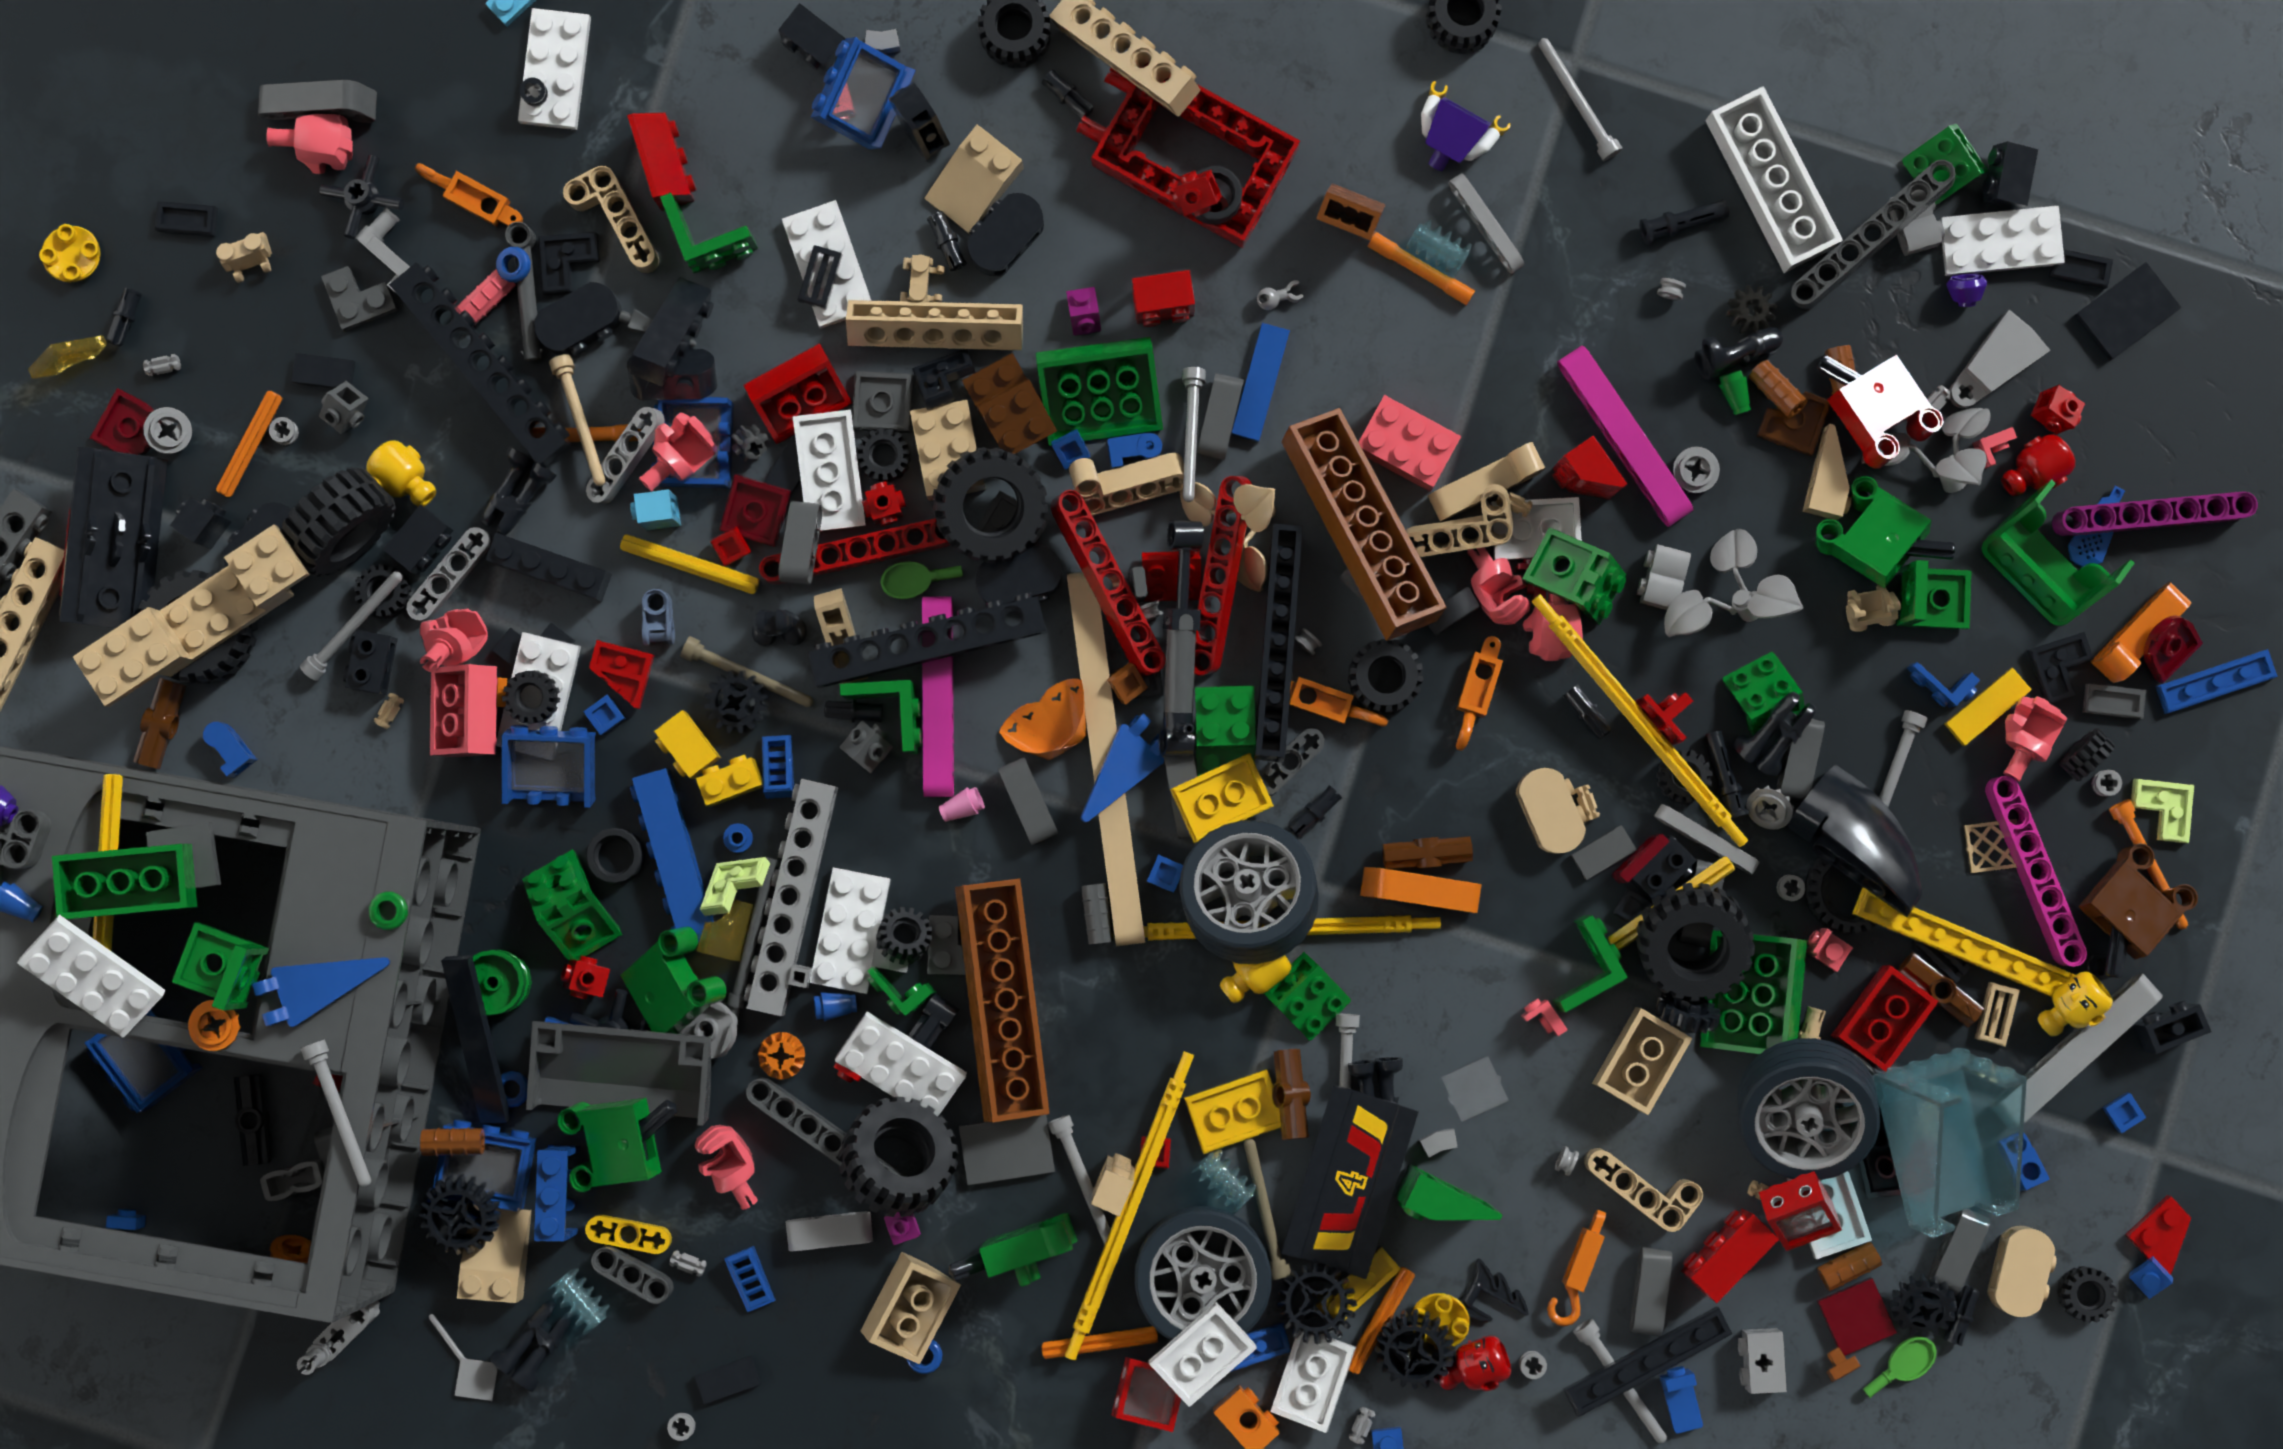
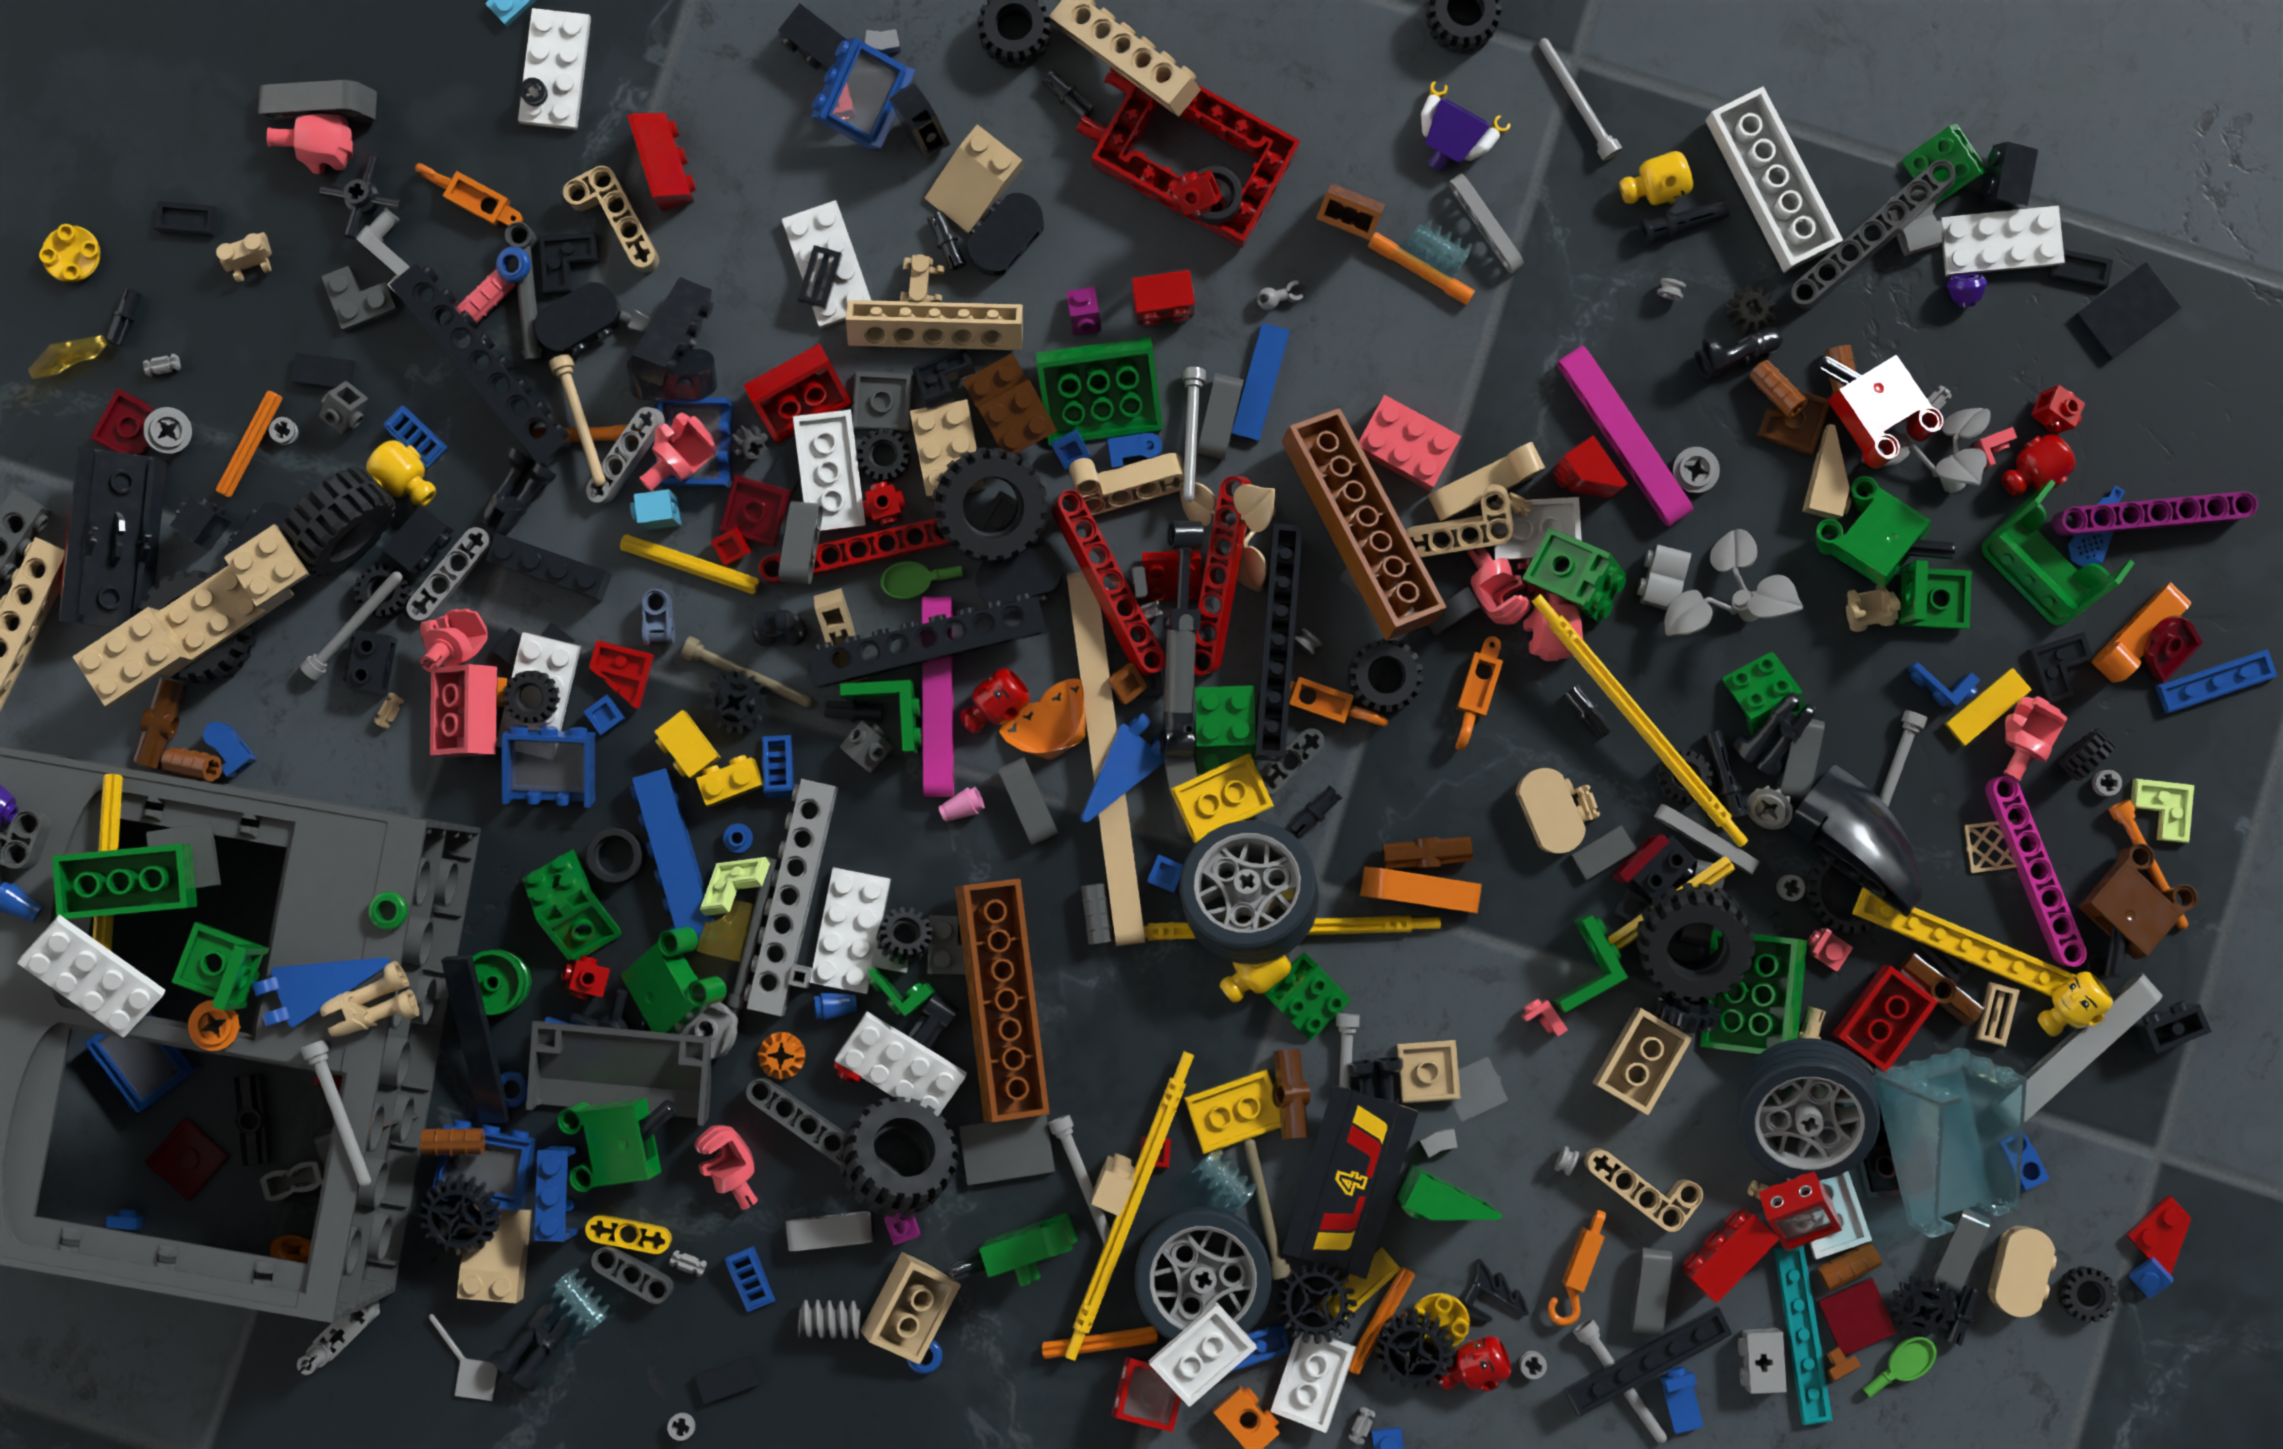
green bracket [660,193,758,273] -> none
red bracket [1635,692,1693,745] -> none
green cone [1718,370,1751,415] -> none
light grey piece [1949,310,2051,409] -> none
dark grey tile [2082,684,2146,720] -> none
blue plate [2102,1092,2146,1133] -> none
none -> dark red tile [145,1117,231,1201]
none -> dark orange axle [161,747,222,782]
none -> tan piece [320,961,419,1037]
none -> blue slope [383,405,449,469]
none -> light grey piece [799,1300,860,1339]
none -> red piece [959,668,1030,734]
none -> tan tile [1397,1040,1461,1103]
none -> yellow piece [1619,151,1693,205]
none -> teal tile [1773,1245,1833,1425]

